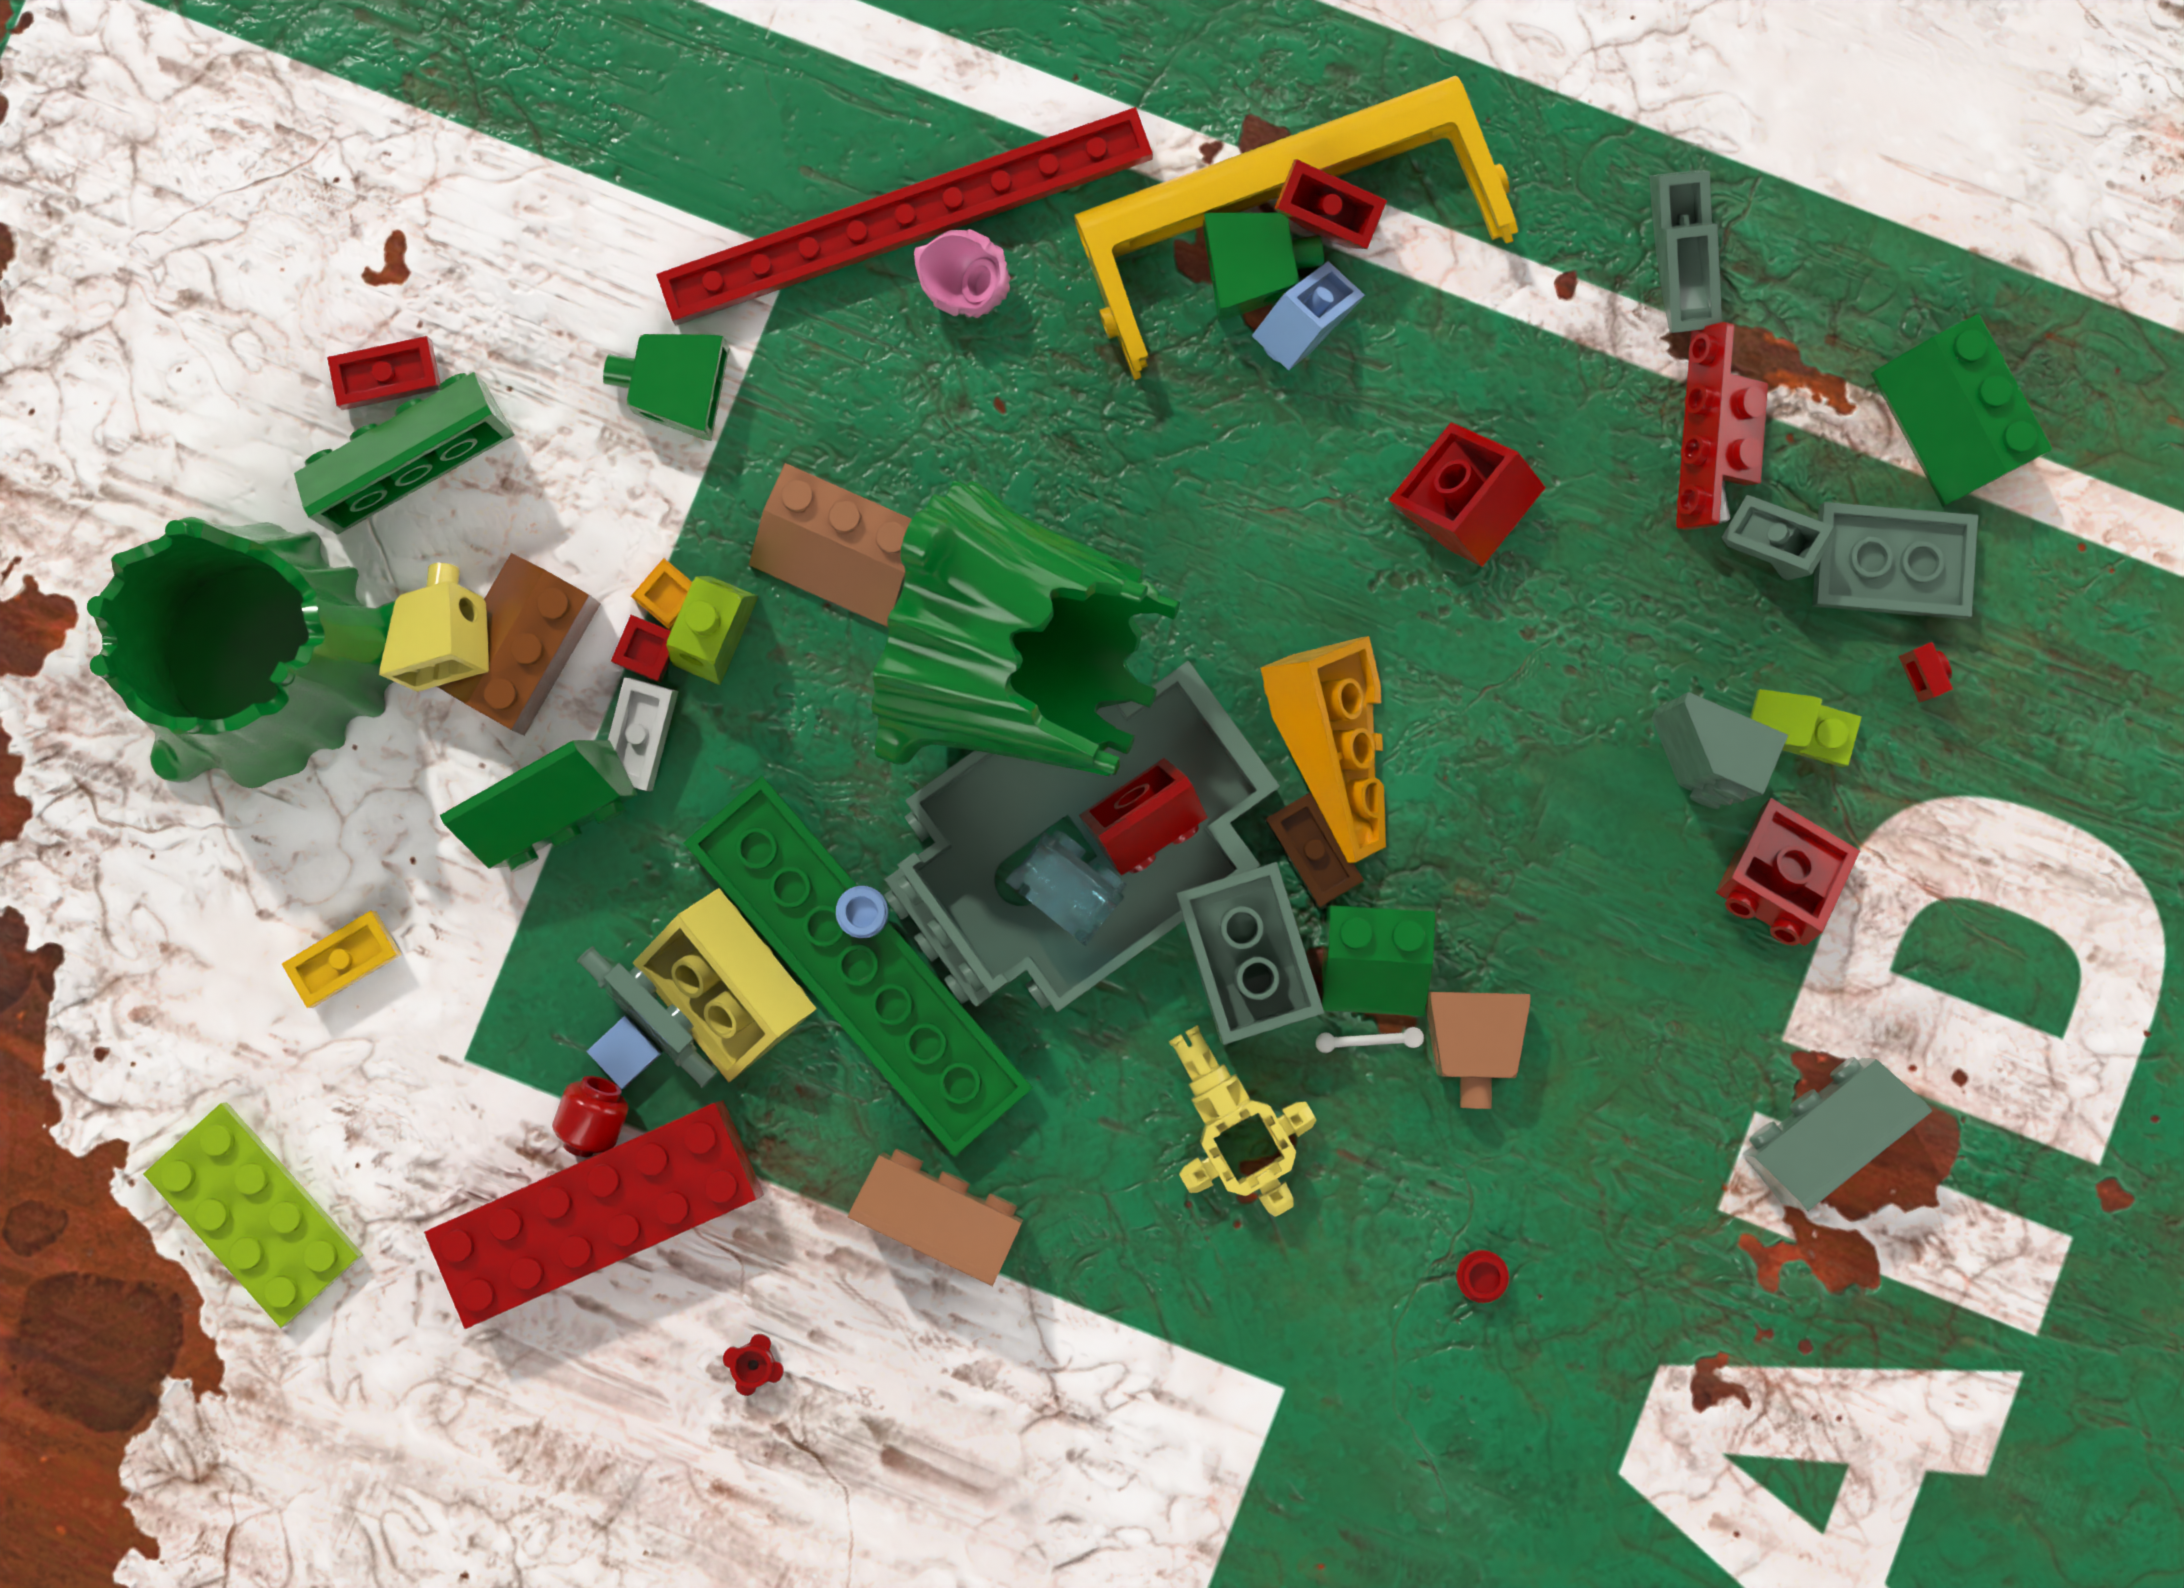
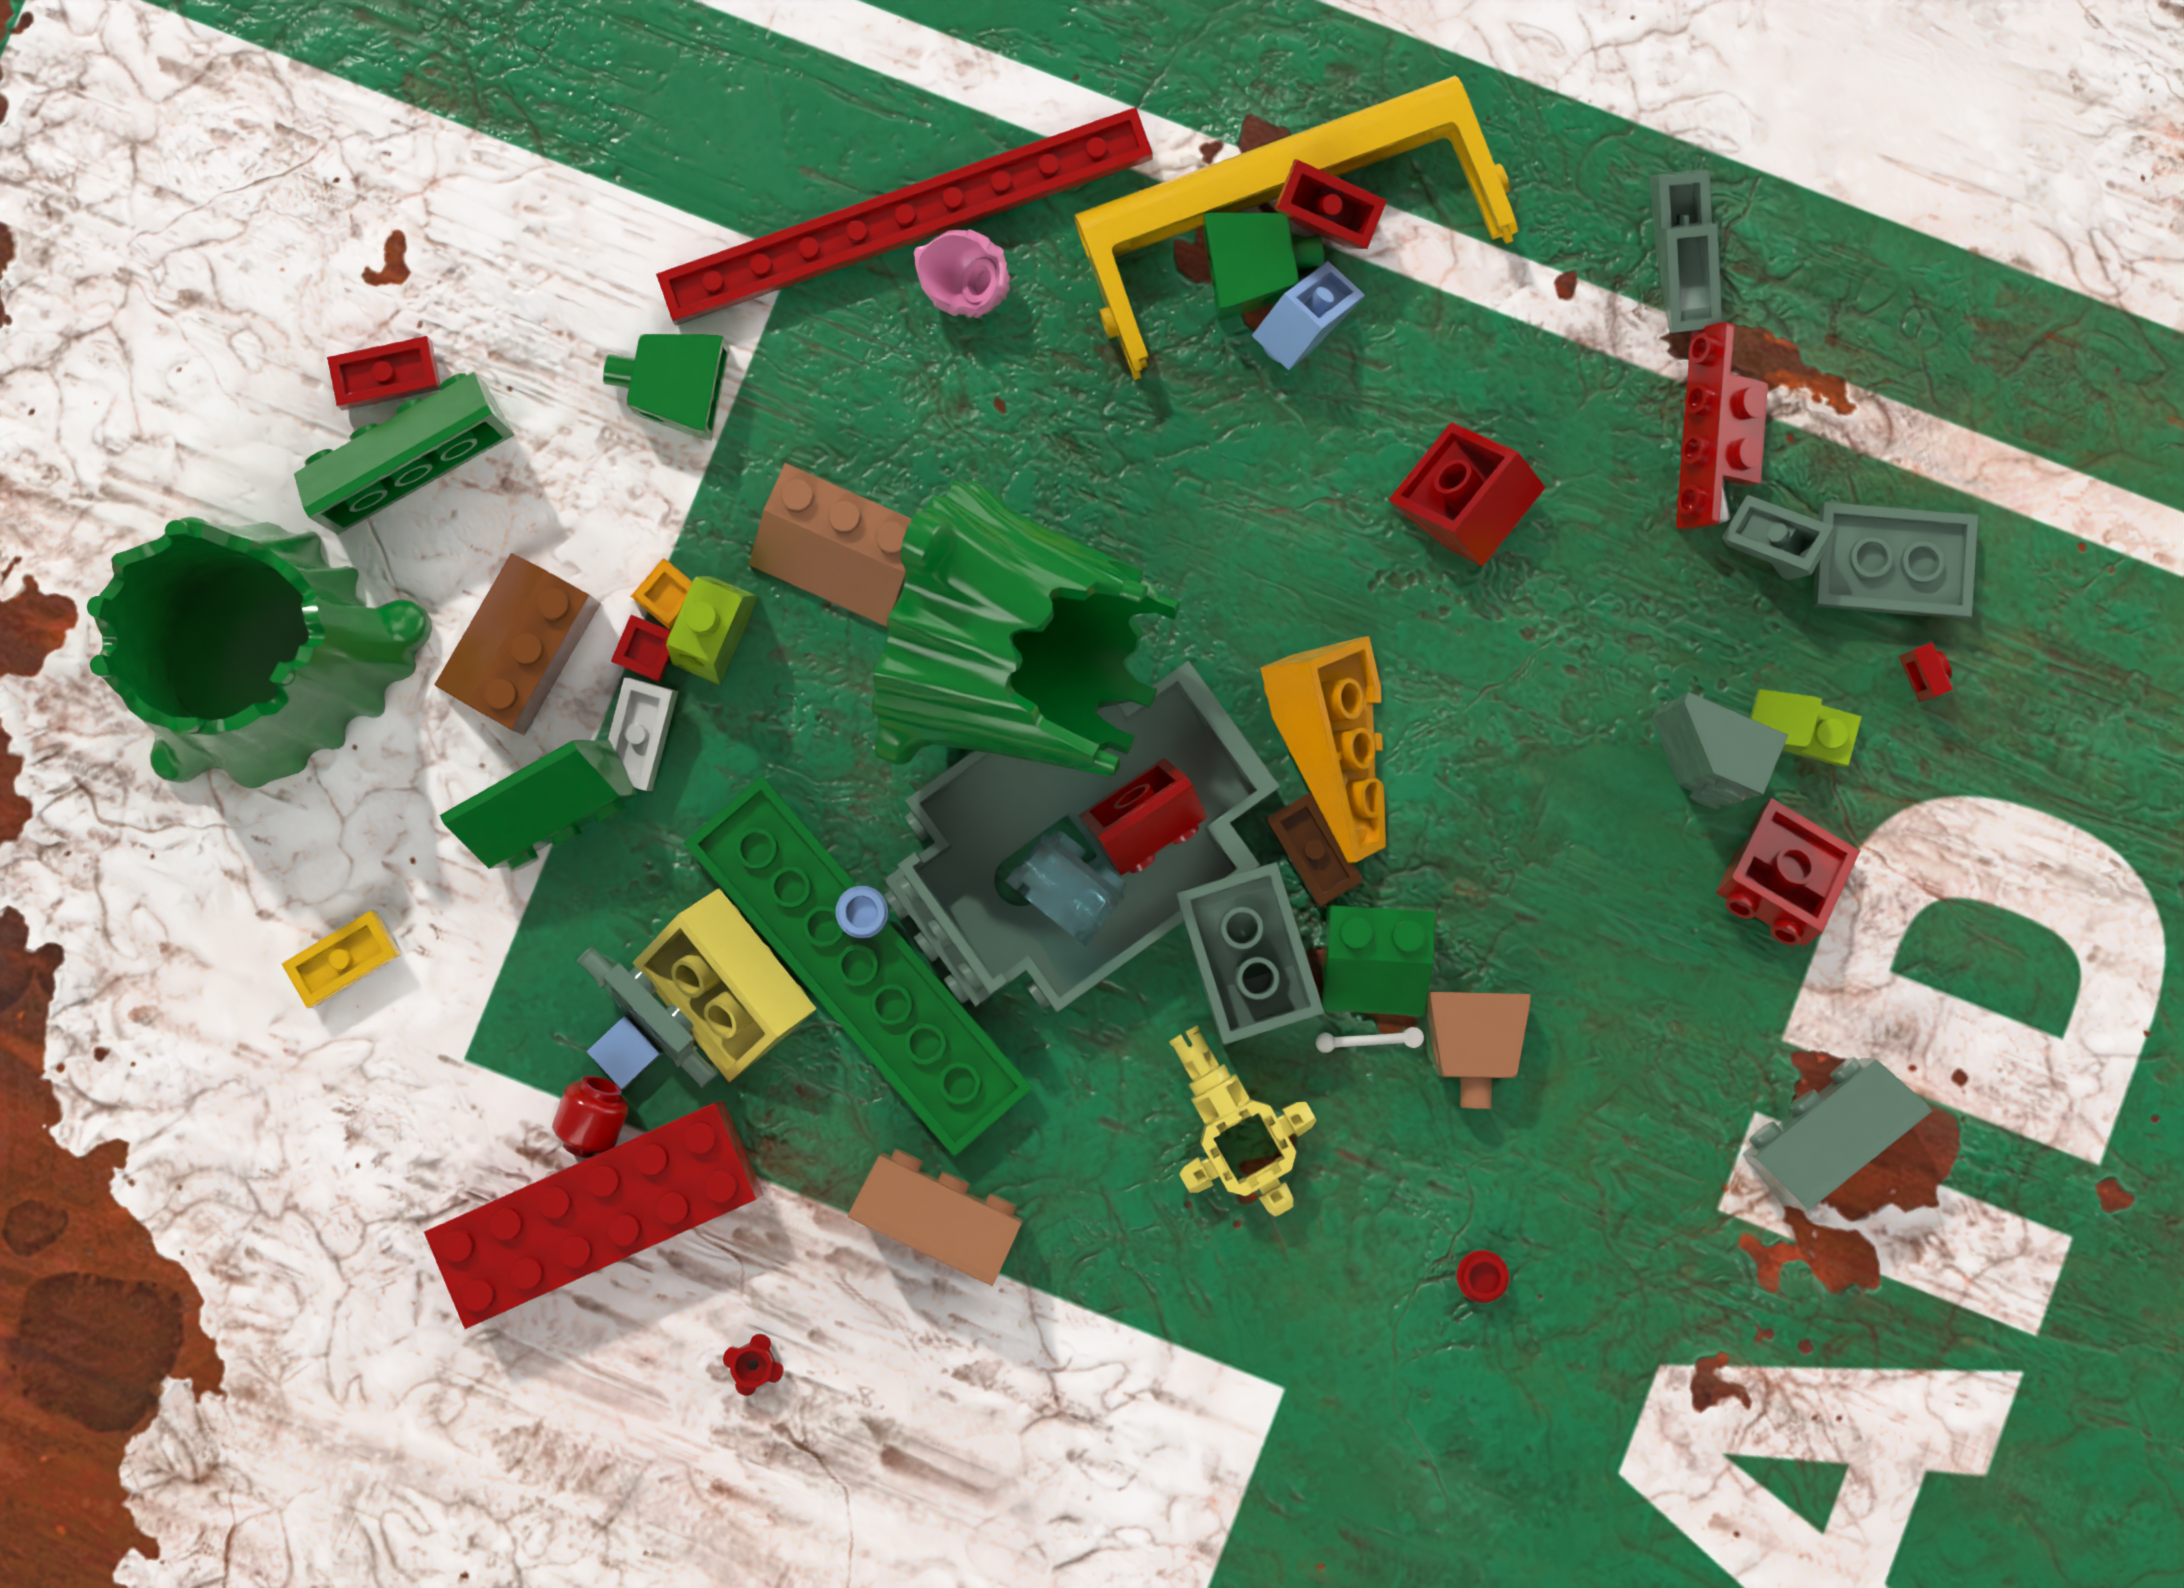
lime plate [143,1102,364,1328] -> none
light yellow torso [379,563,489,692] -> none
green slope [1870,313,2053,507] -> none

